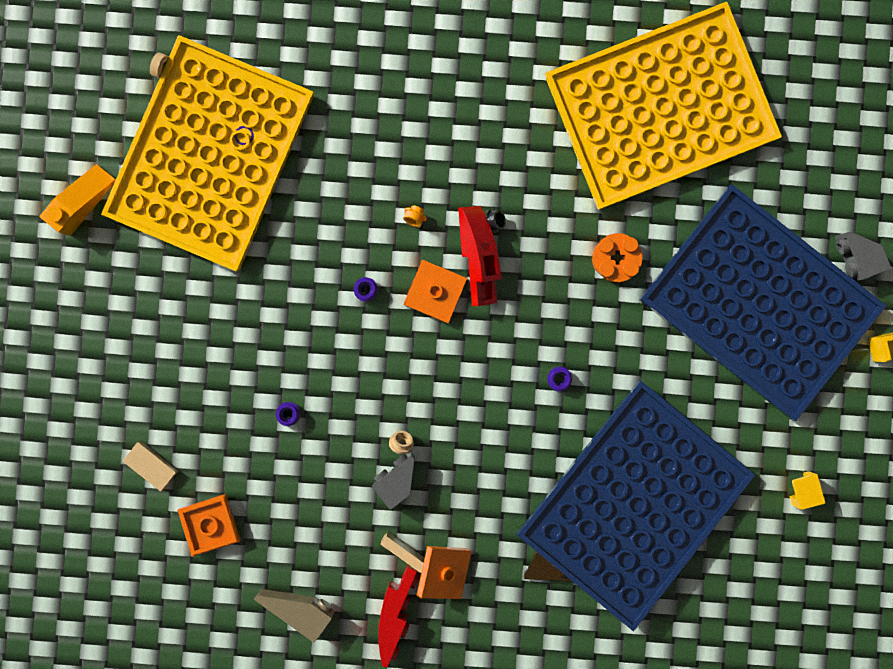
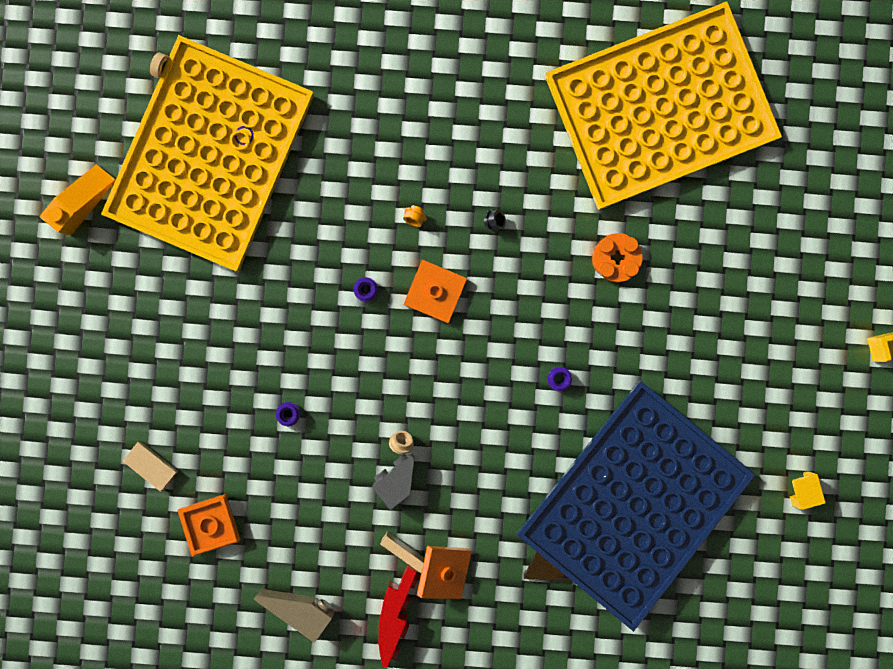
red slope [458,206,502,306] -> none
dark blue plate [639,184,887,421] -> none
dark grey slope [835,231,891,281] -> none

